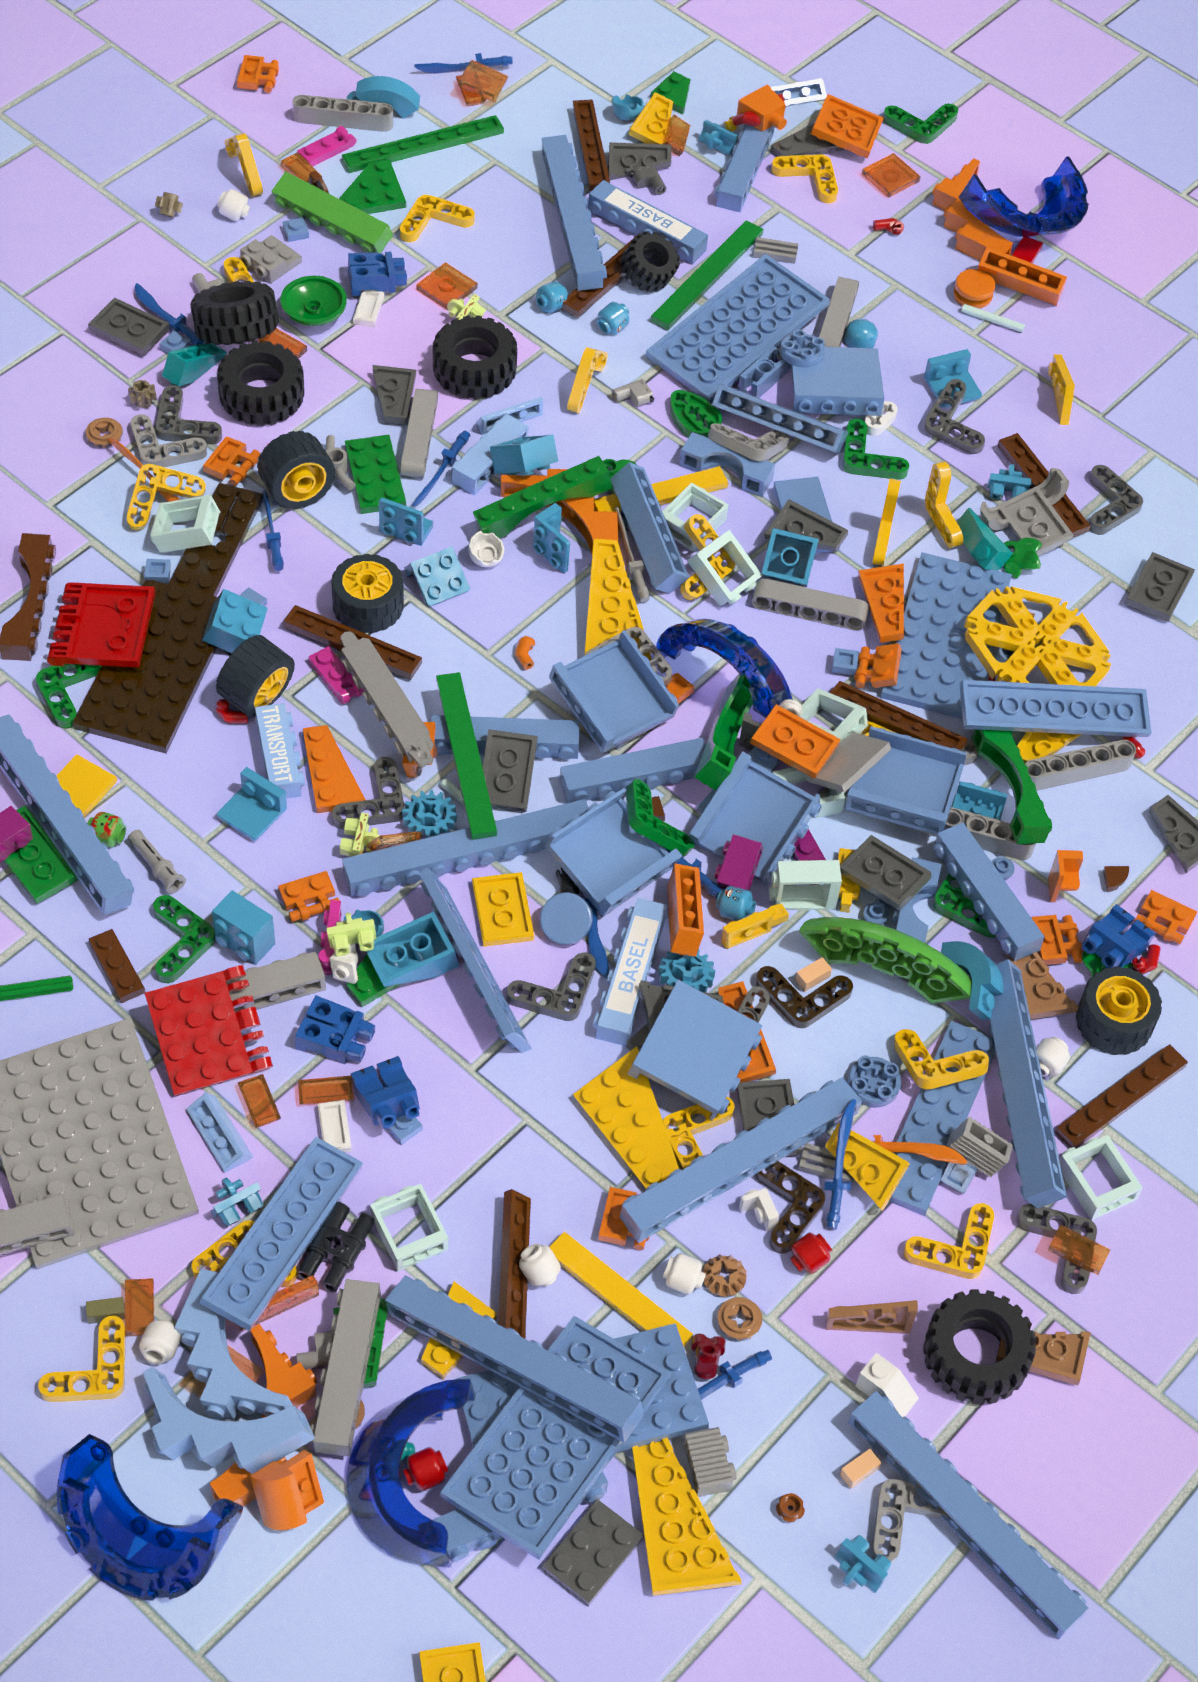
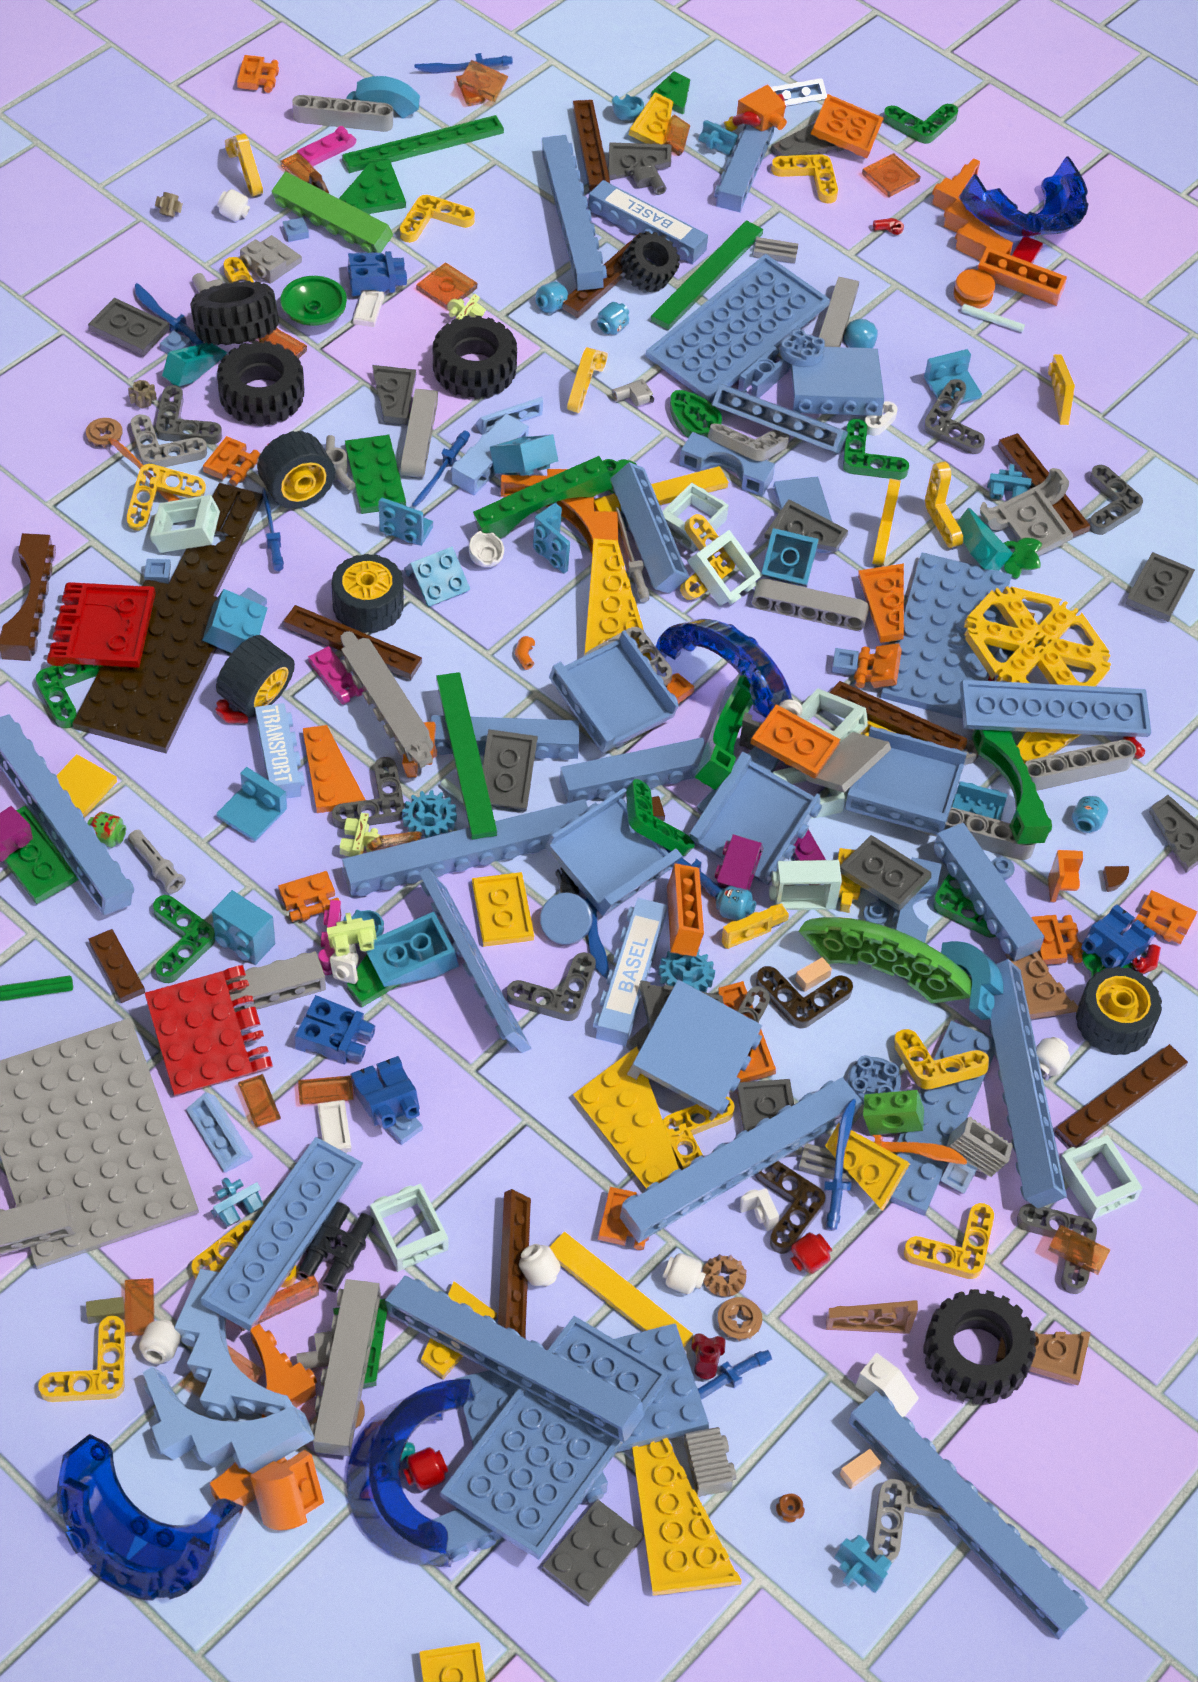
none -> bright green brick [863,1090,924,1135]
none -> dark azure head [1072,796,1108,833]

